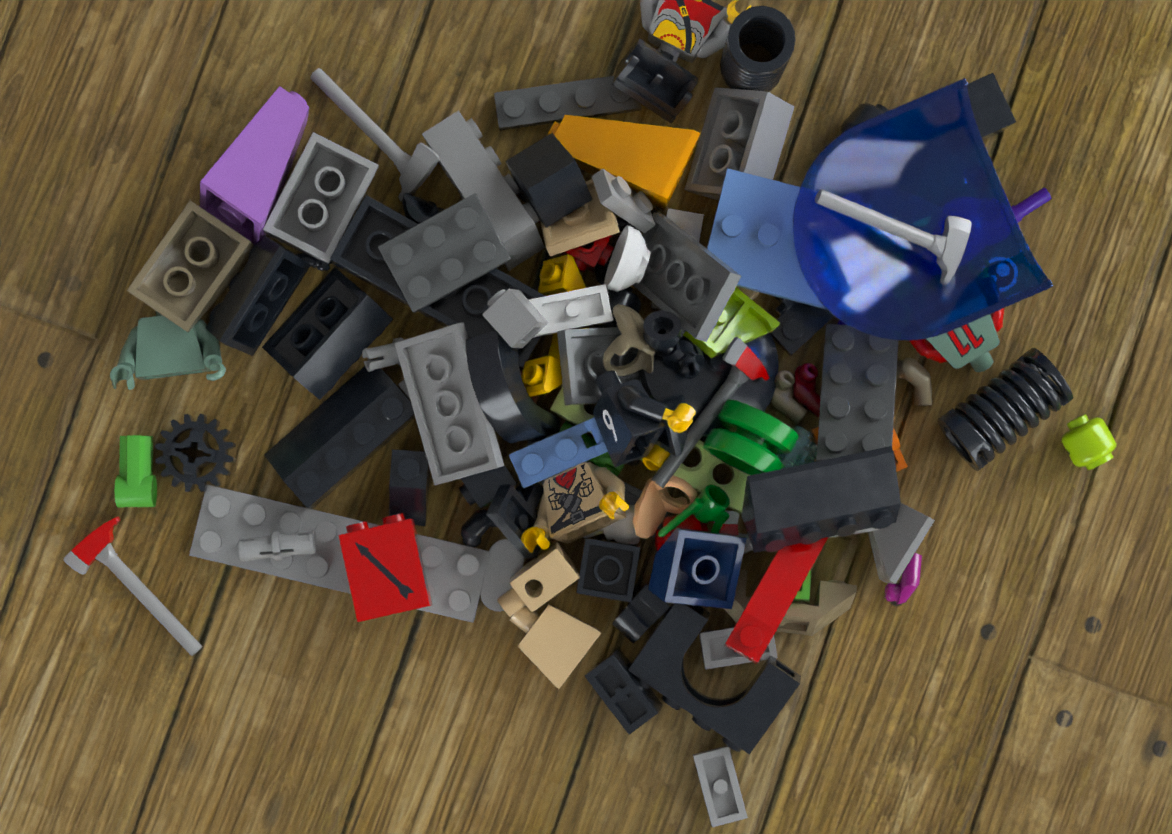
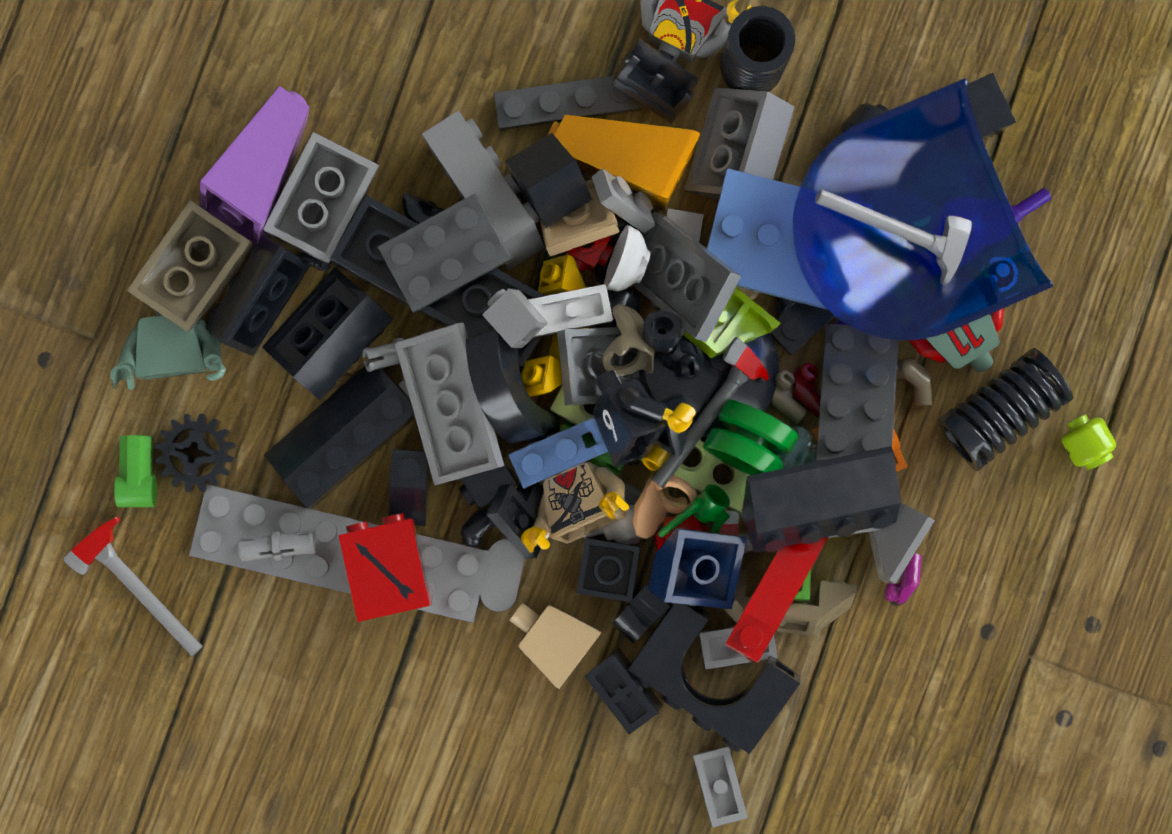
light grey piece [310,68,439,201] -> none
tan torso [497,541,579,617] -> none

